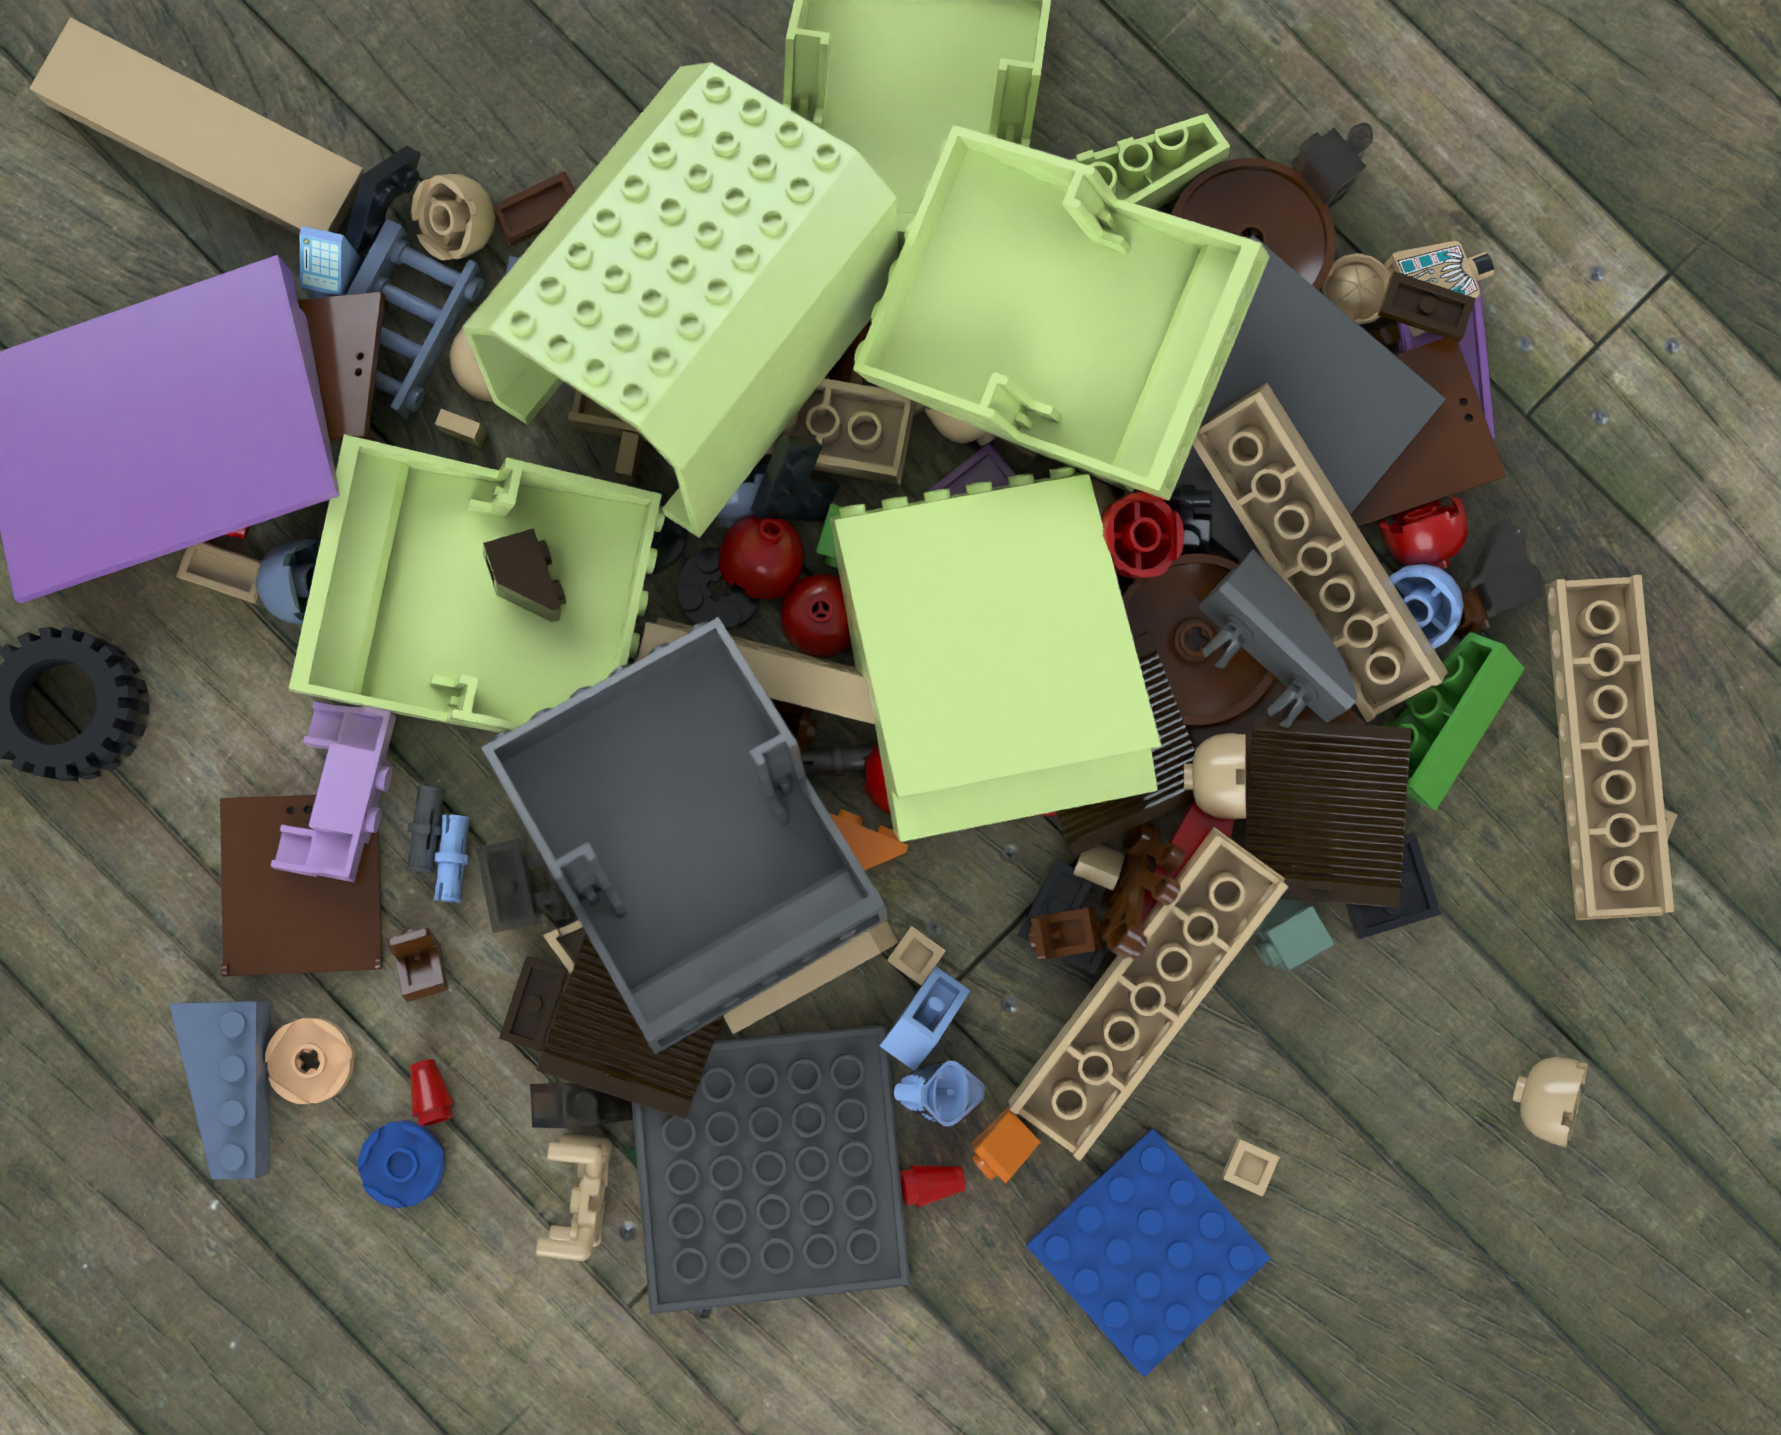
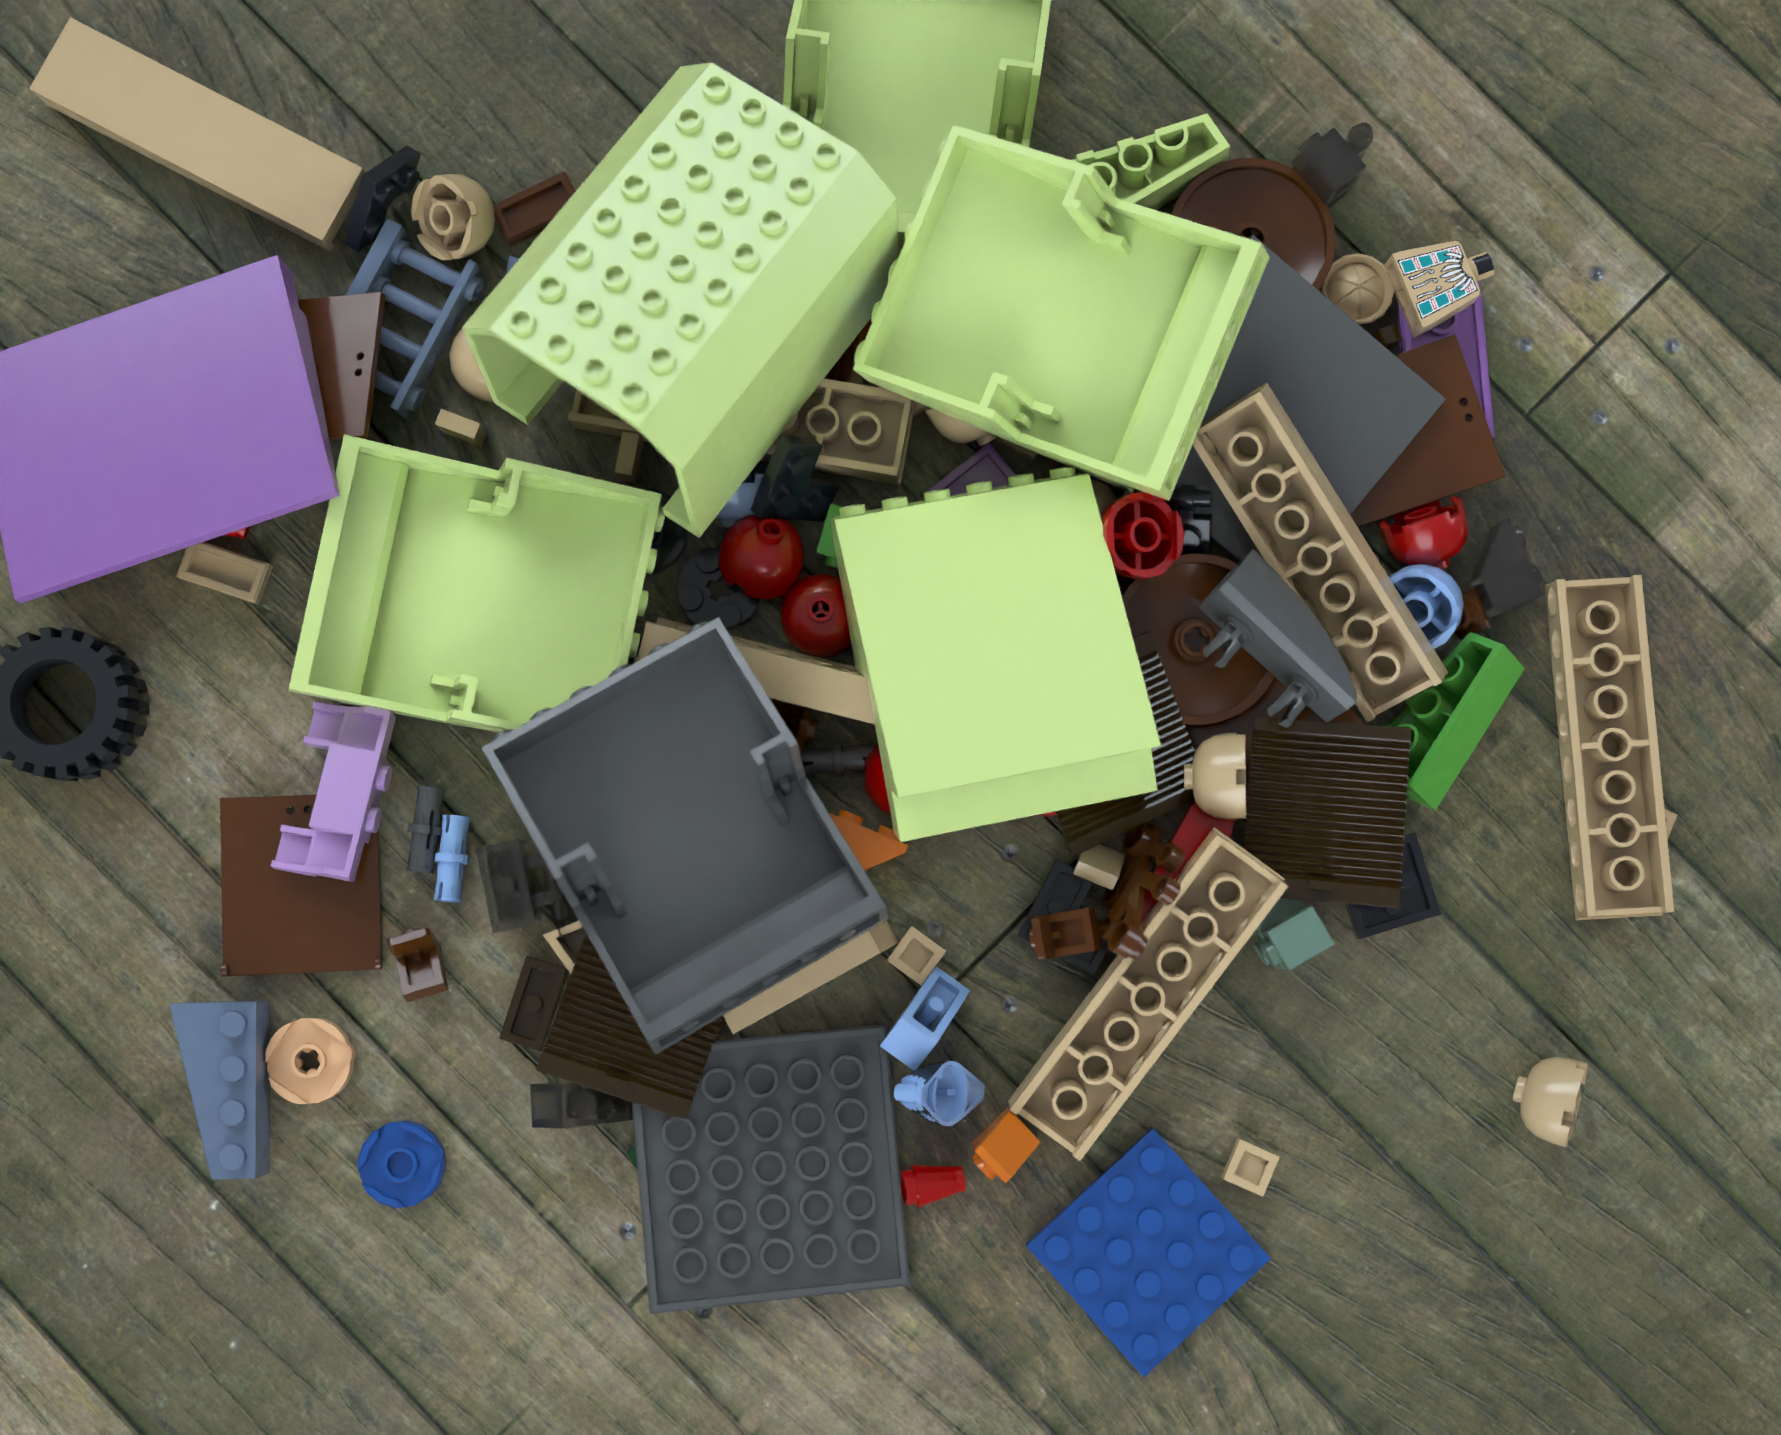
sand blue cylinder [256,539,319,624] -> none
slope [300,226,363,298] -> none
red cone [409,1059,455,1127] -> none
dark brown slope [483,528,566,622] -> none
tan plate [536,1133,613,1261] -> none
dark brown plate [1378,271,1476,342] -> none

